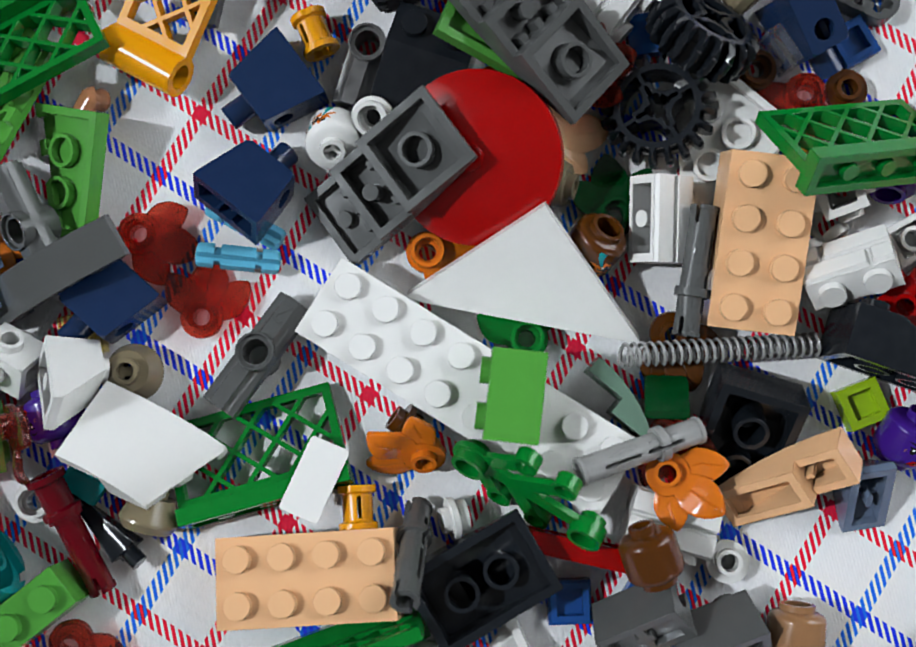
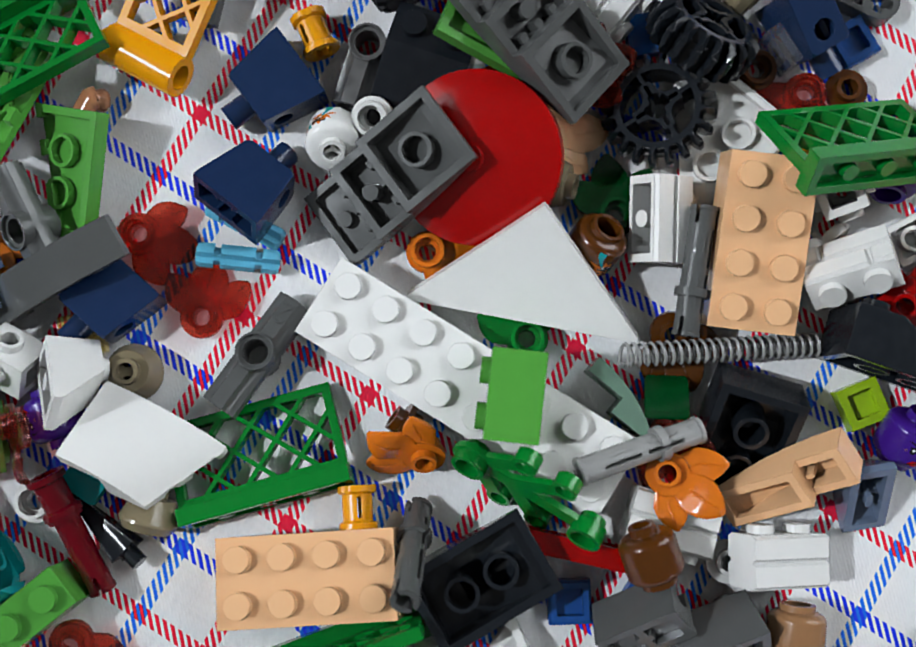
white sticker [279,436,349,524] -> none
white plate [437,497,471,541] -> none
none -> white brick [728,522,830,592]

